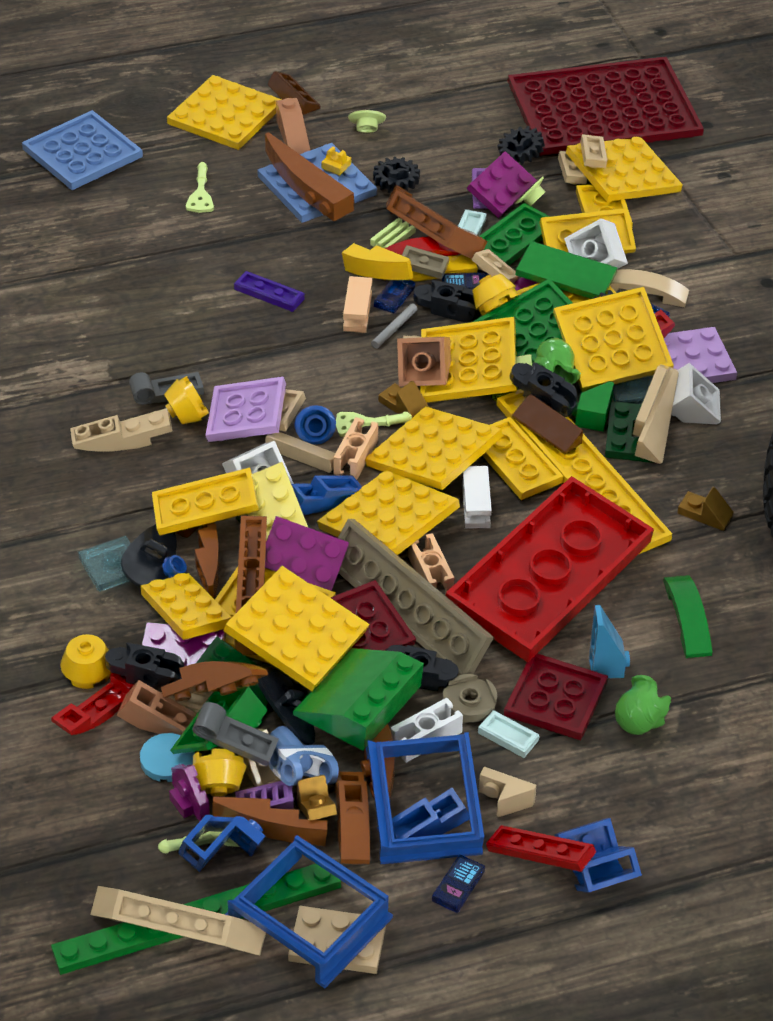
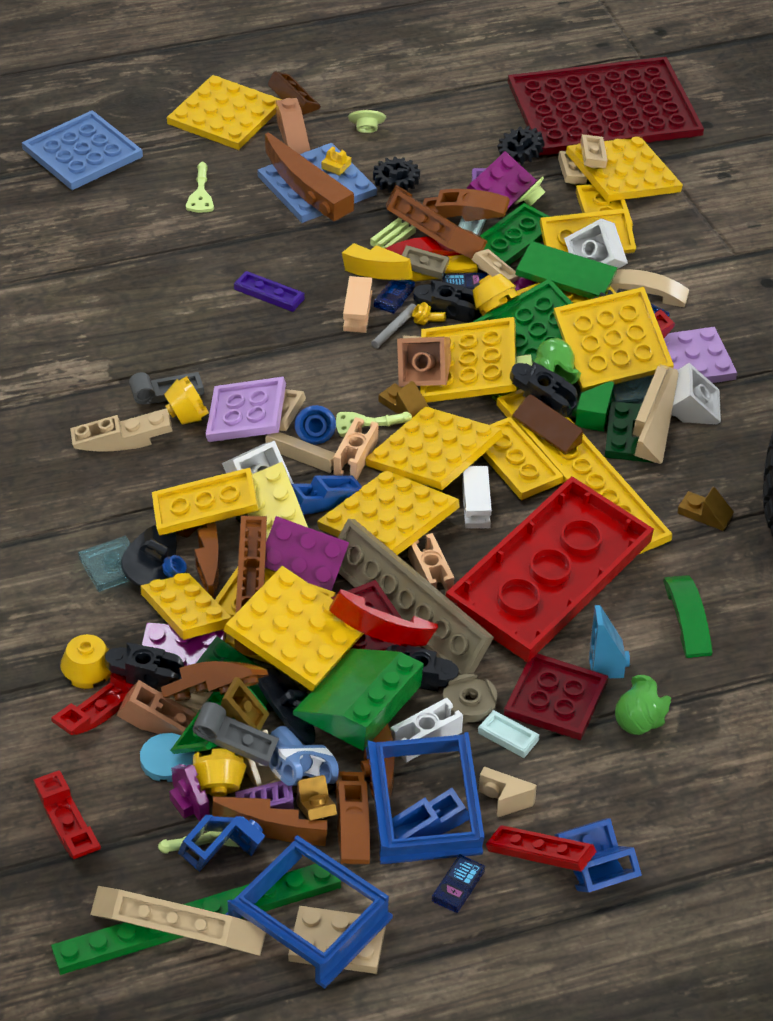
none -> red slope [33,770,101,859]
none -> pearl gold slope [221,677,269,730]
none -> red slope [329,589,438,646]
none -> yellow plate [412,302,446,325]
none -> dark orange slope [423,189,510,222]

